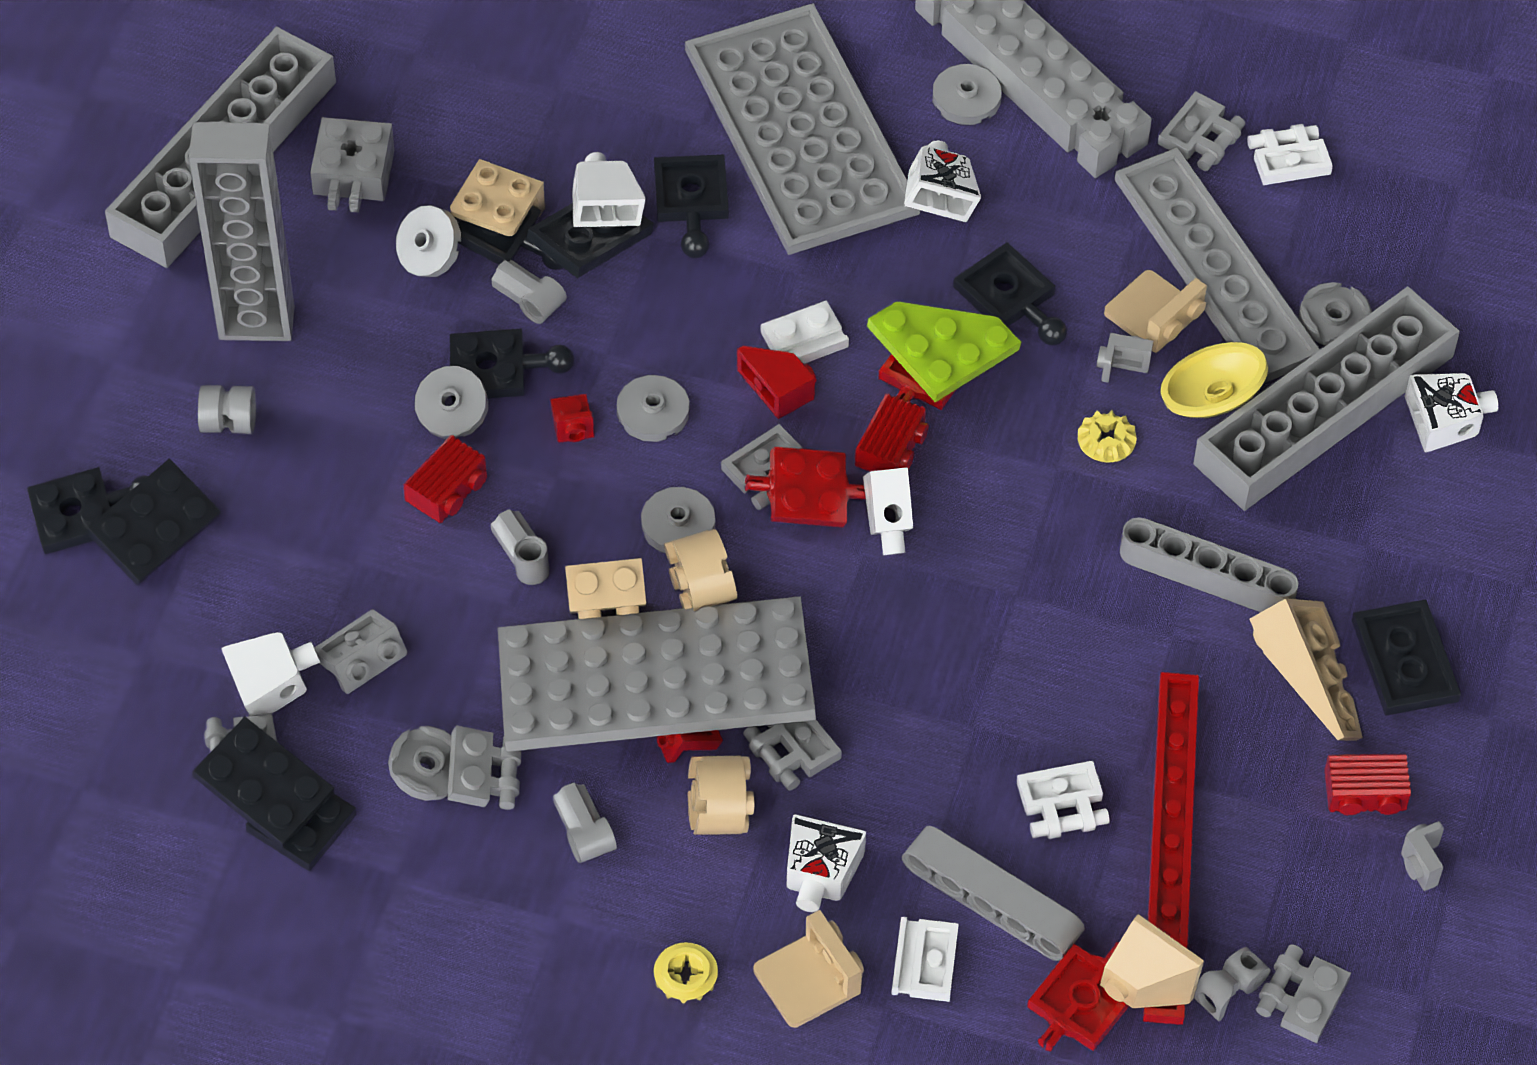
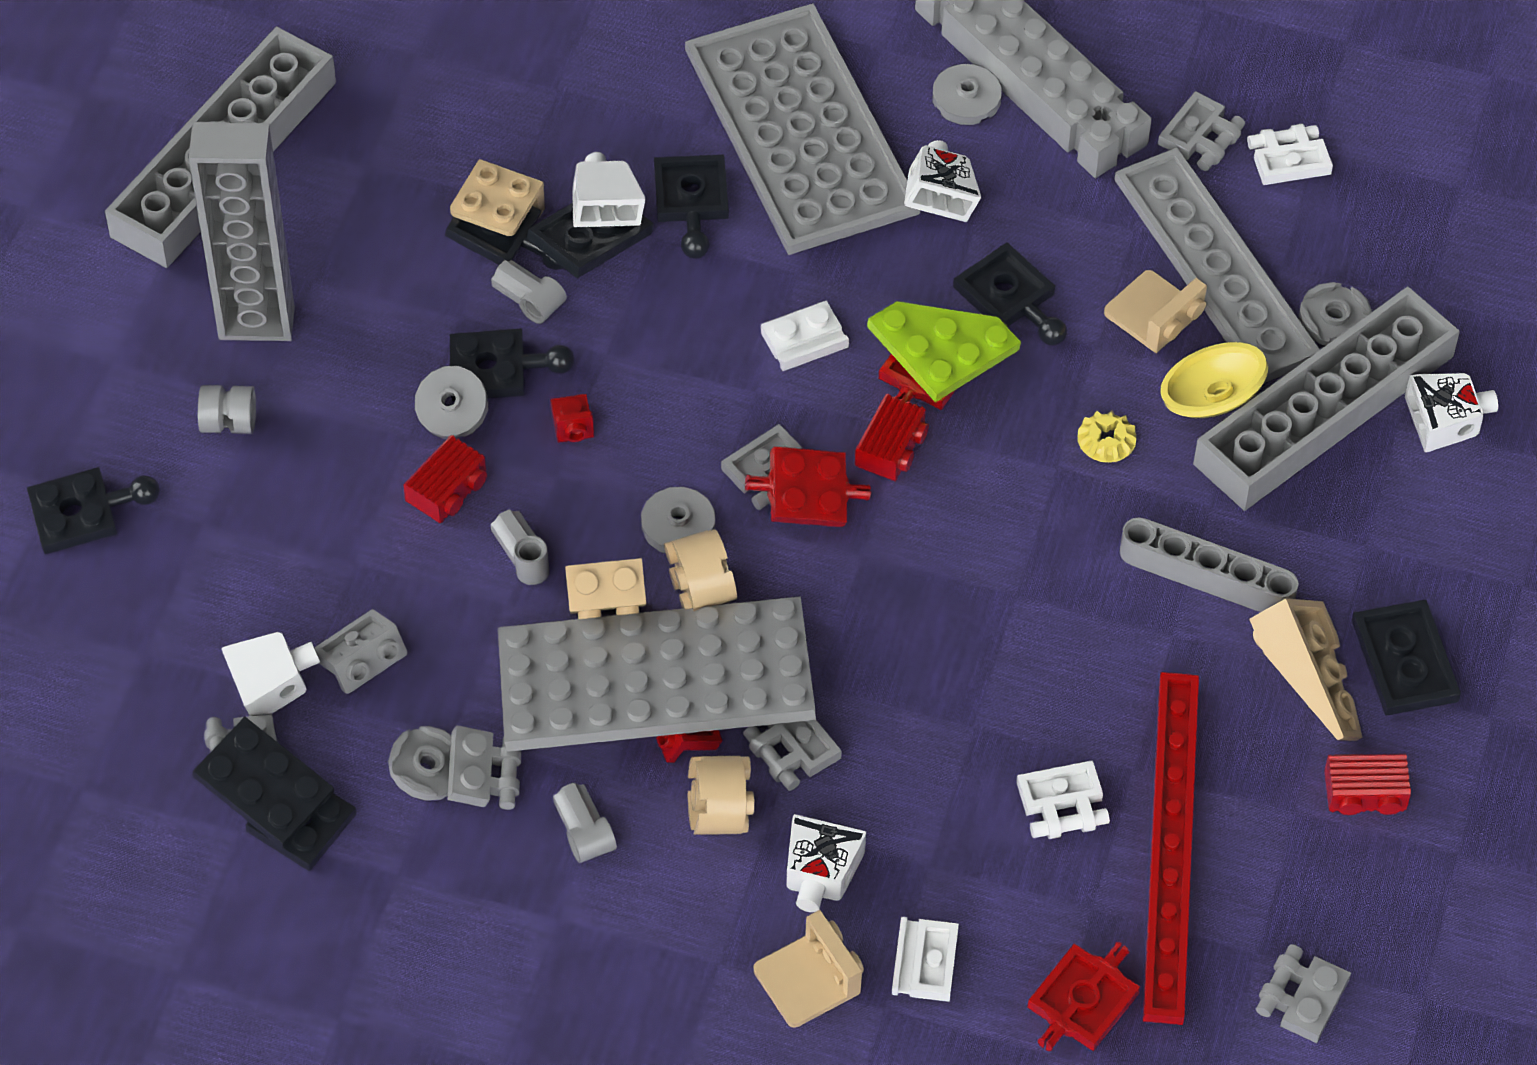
black plate [86,458,221,586] -> none
light grey hinge [310,117,395,213] -> none
plate [396,205,461,277] -> none
light grey plate [617,375,690,442] -> none
light yellow gear [654,942,718,1004] -> none
red slope [737,345,817,419] -> none
white torso [863,468,913,555] -> none
light grey beam [902,826,1085,961] -> none
light grey bracket [1097,333,1153,383] -> none
tan slope [1100,914,1204,1008] -> none
light grey leg [1194,947,1271,1021] -> none
light grey bracket [1401,821,1444,891] -> none

